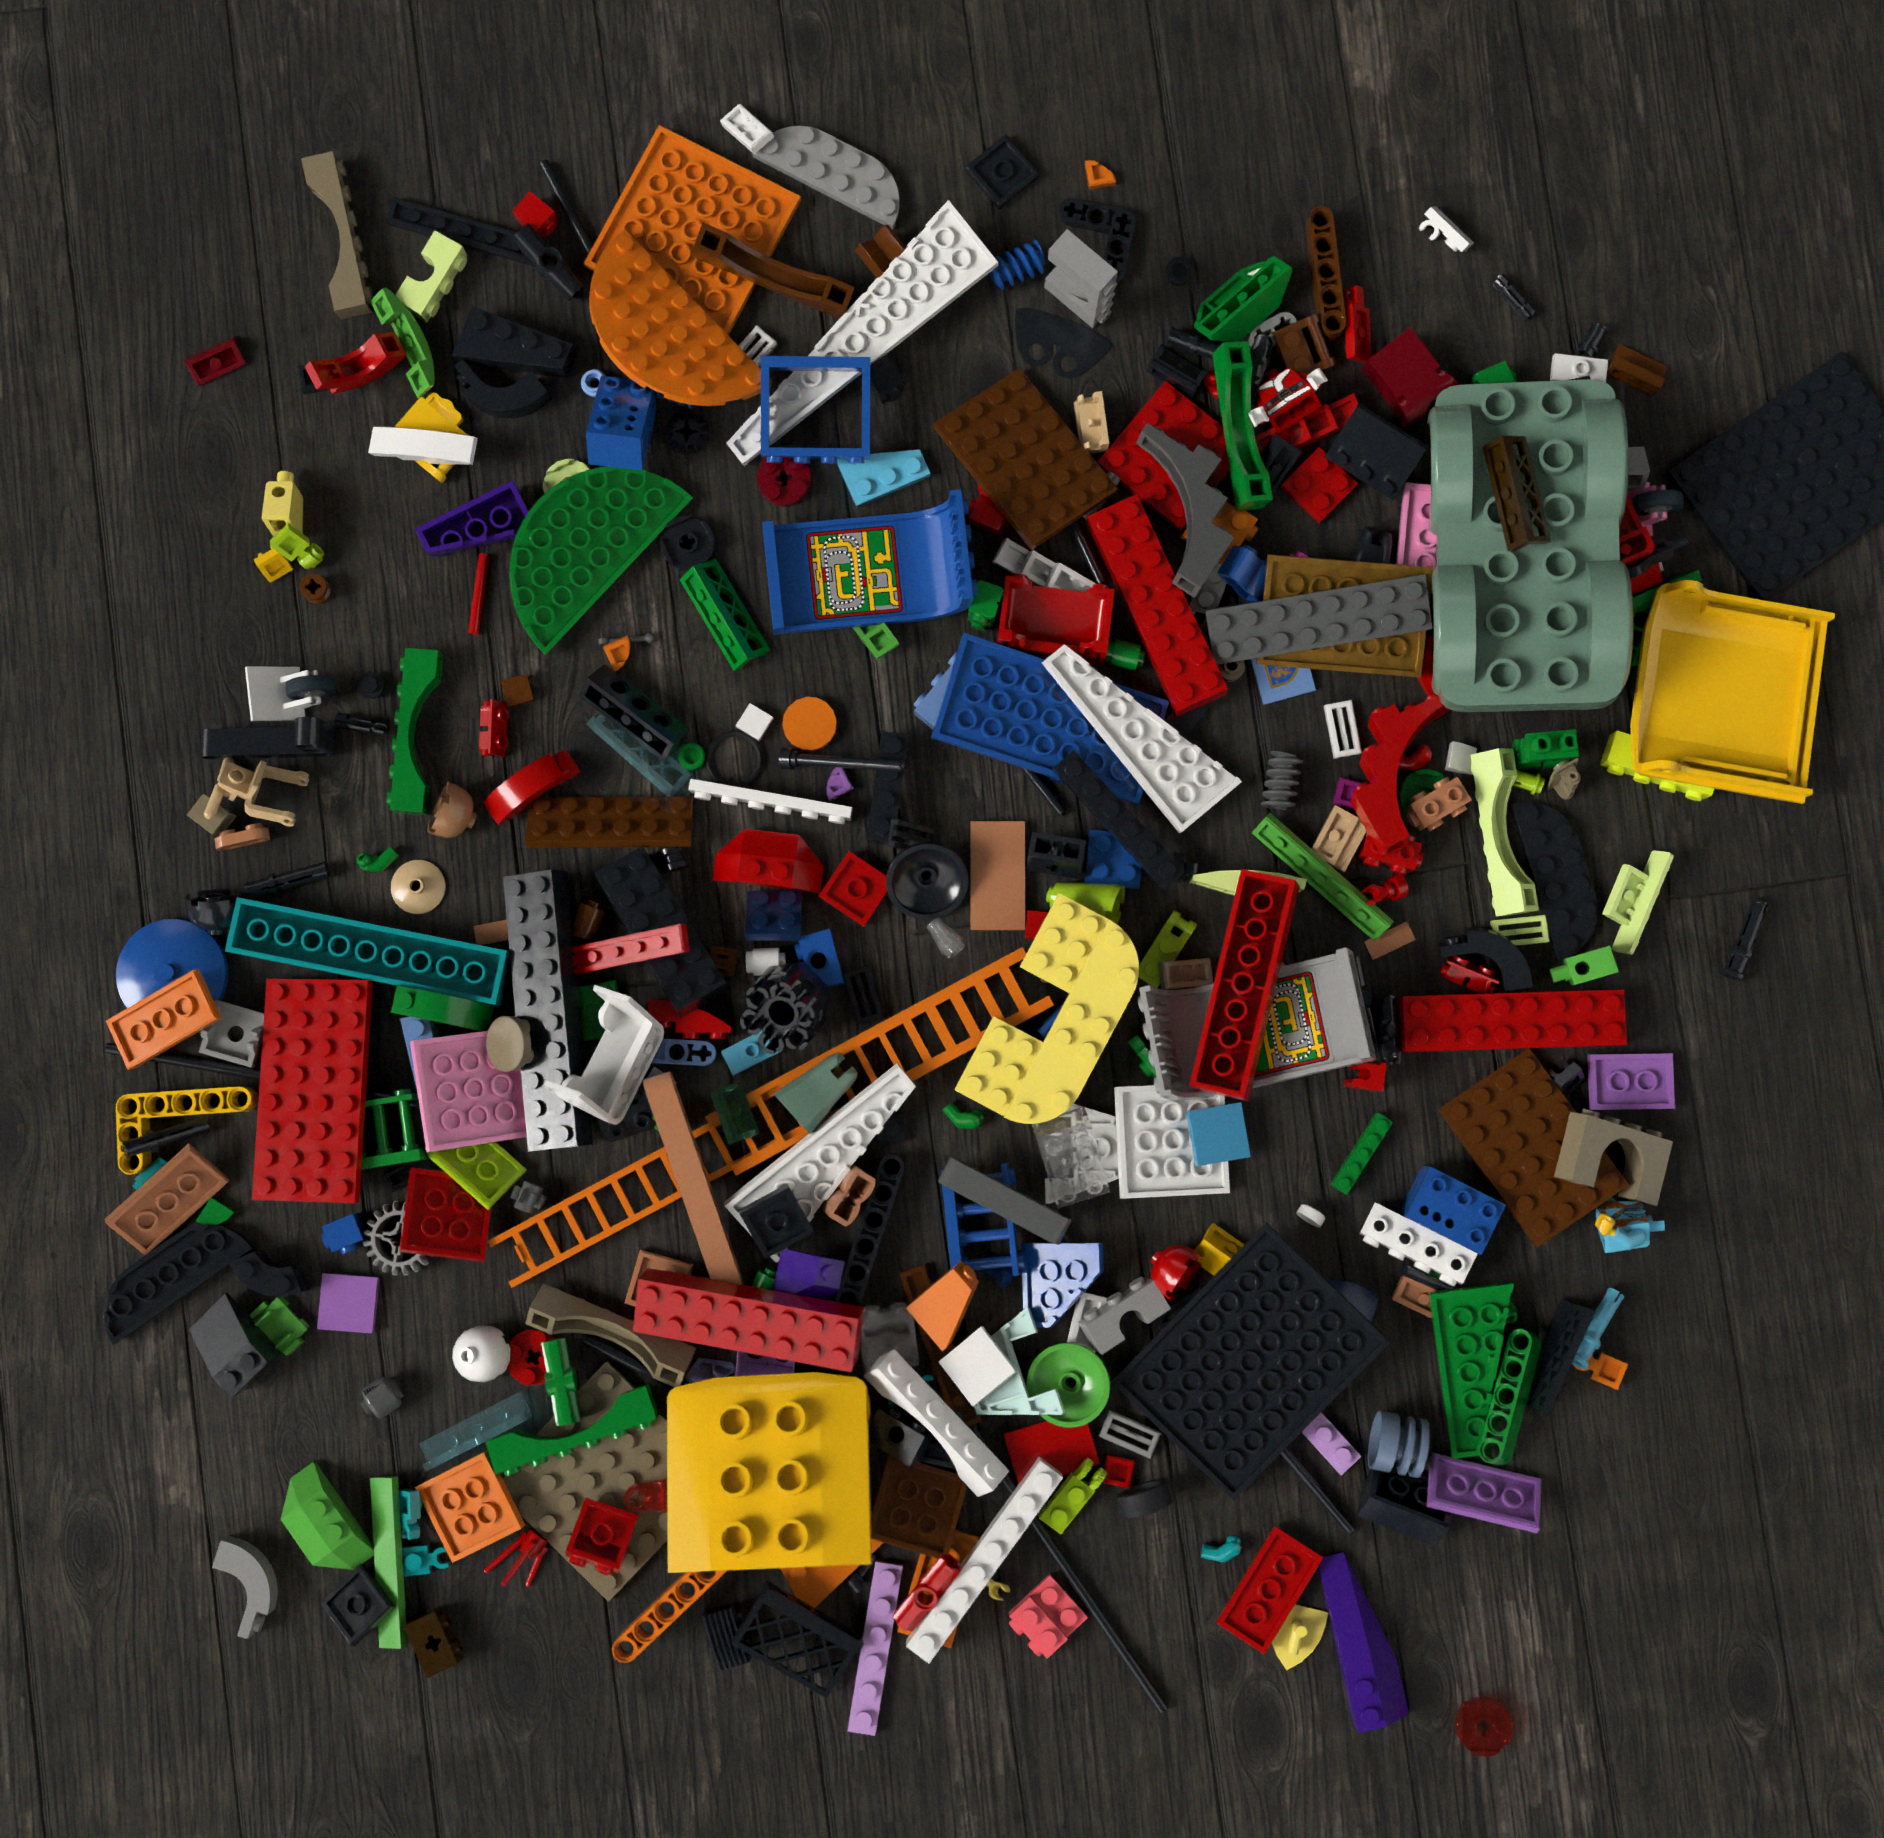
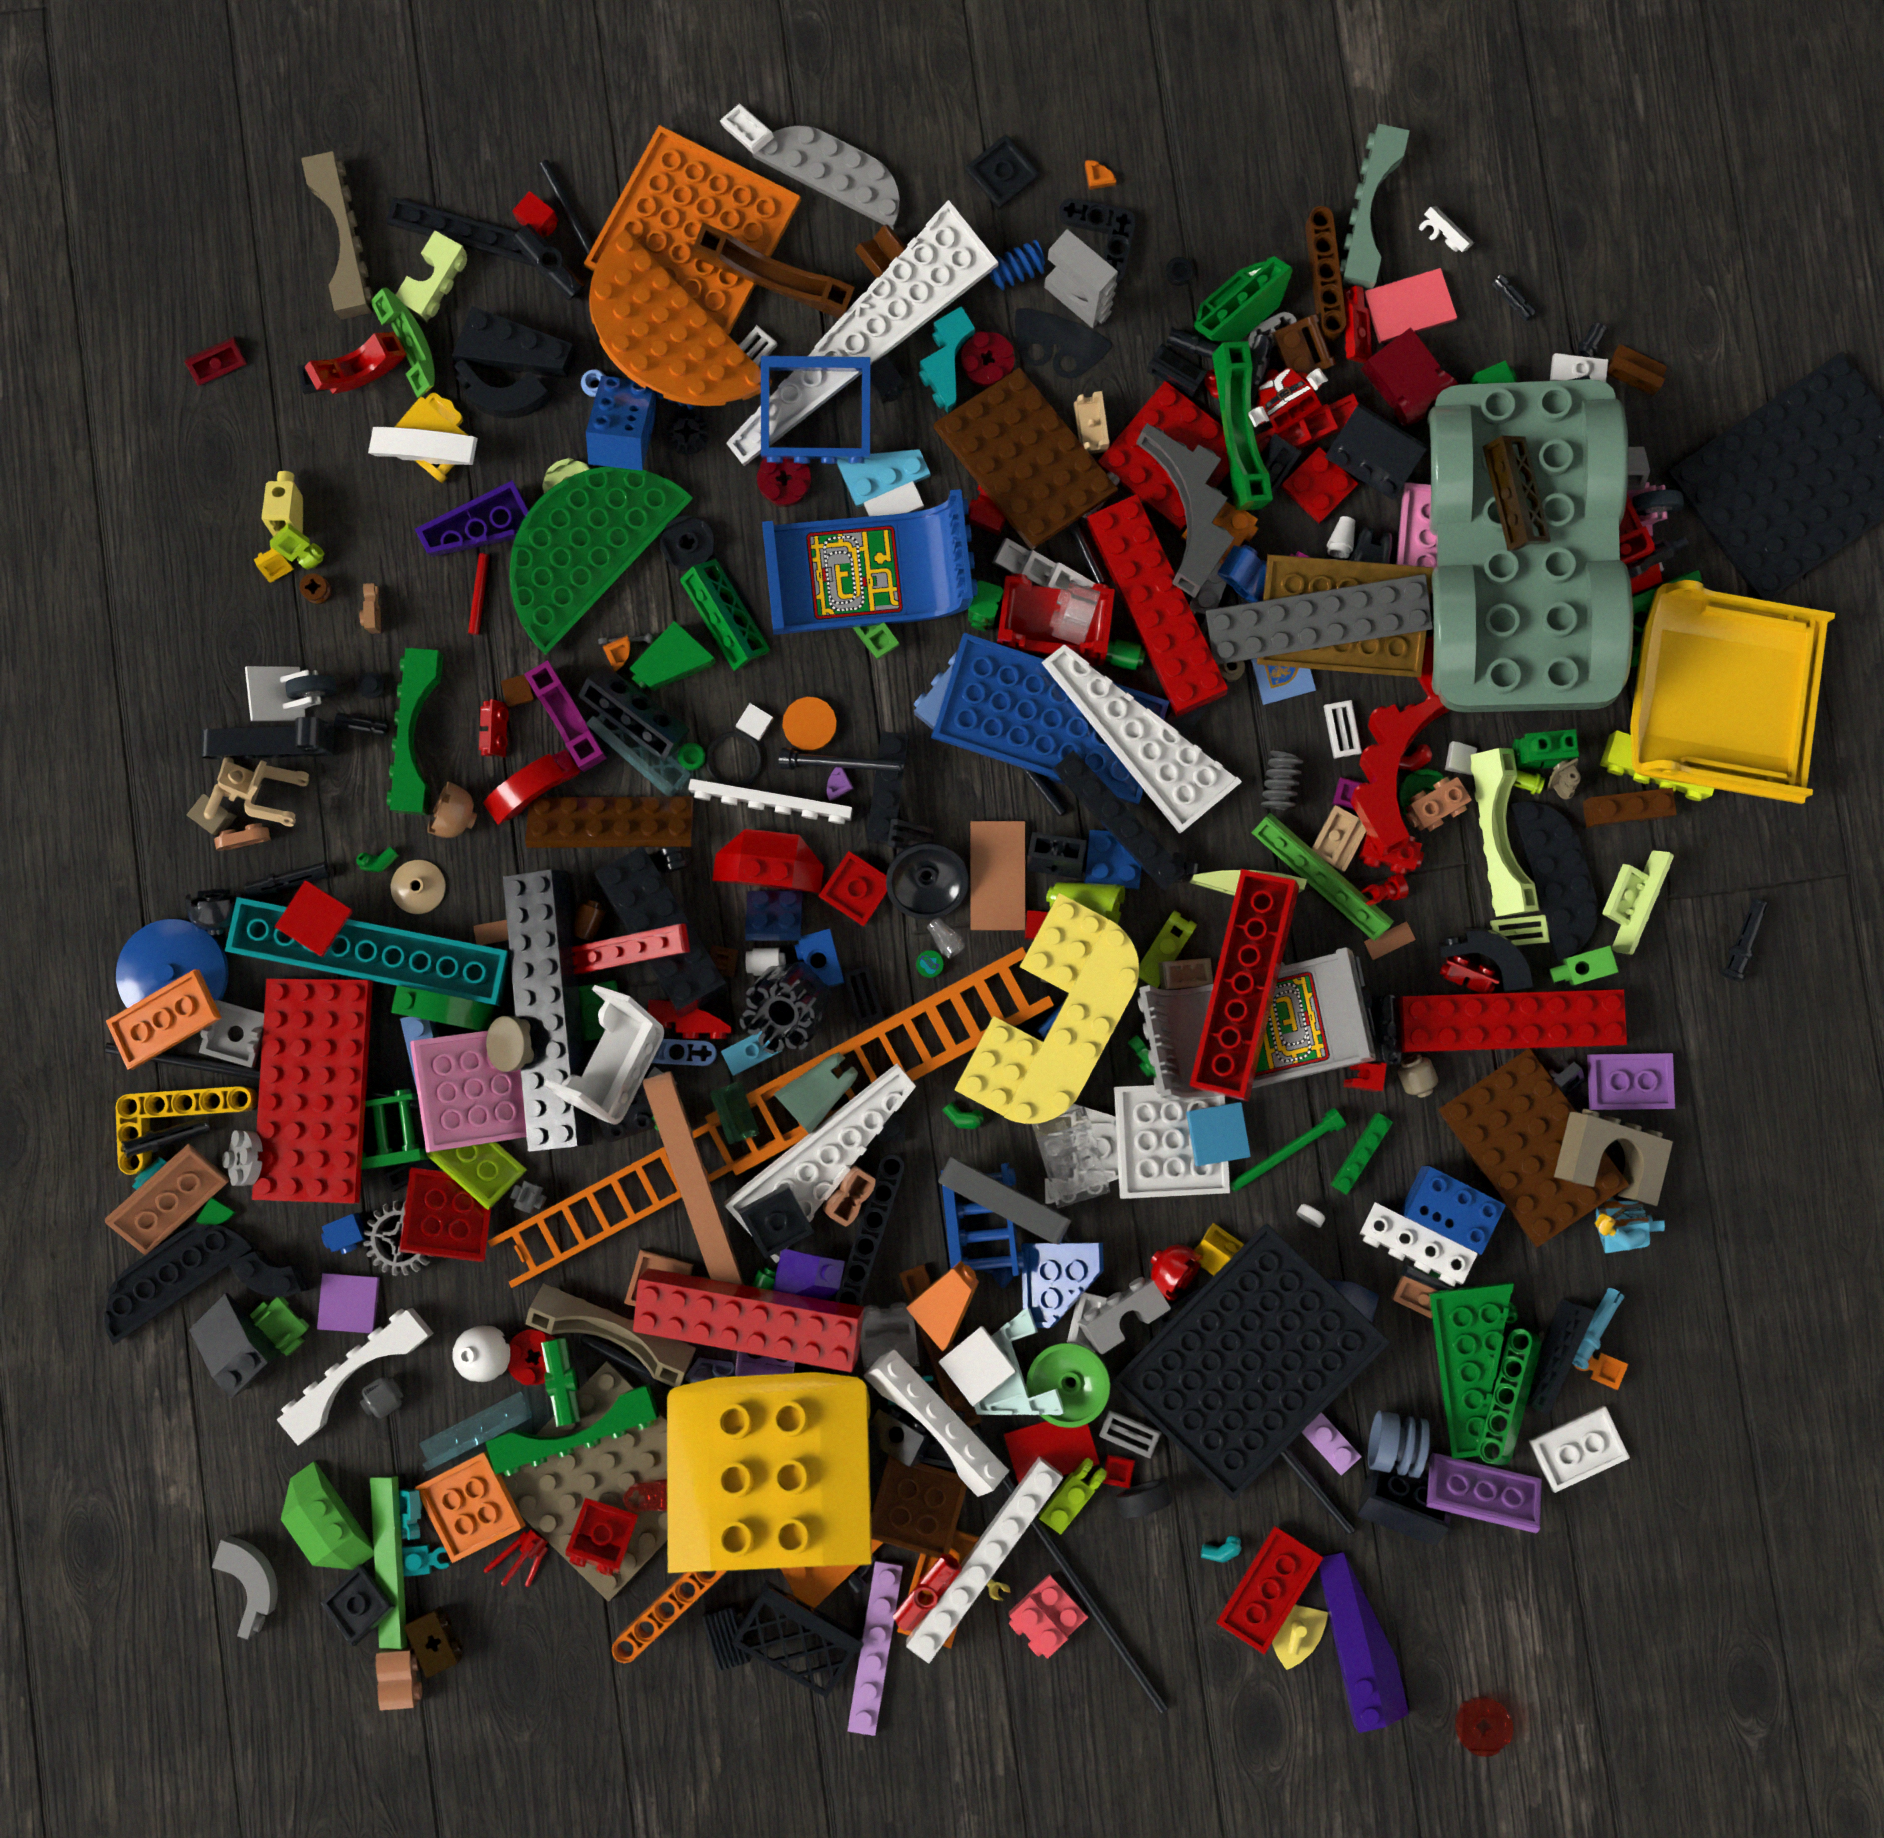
none -> light grey plate [222,1130,263,1186]
none -> red tile [275,880,354,957]
none -> white arch [277,1308,433,1445]
none -> medium nougat plate [359,583,381,634]
none -> nougat brick [376,1646,422,1710]
none -> magenta arch [524,660,607,772]
none -> green slope [629,621,716,691]
none -> white tile [864,481,924,516]
none -> green tile [916,950,943,978]
none -> teal arch [918,306,975,414]
none -> dark red plate [961,331,1015,387]
none -> clear brick [1049,582,1101,645]
none -> green piece [1229,1108,1347,1192]
none -> white cone [1327,516,1355,559]
none -> sand green arch [1339,124,1410,291]
none -> coral tile [1364,268,1457,344]
none -> dark tan head [1398,1054,1439,1098]
none -> white tile [1529,1406,1630,1493]
none -> reddish brown arch [1583,788,1677,828]

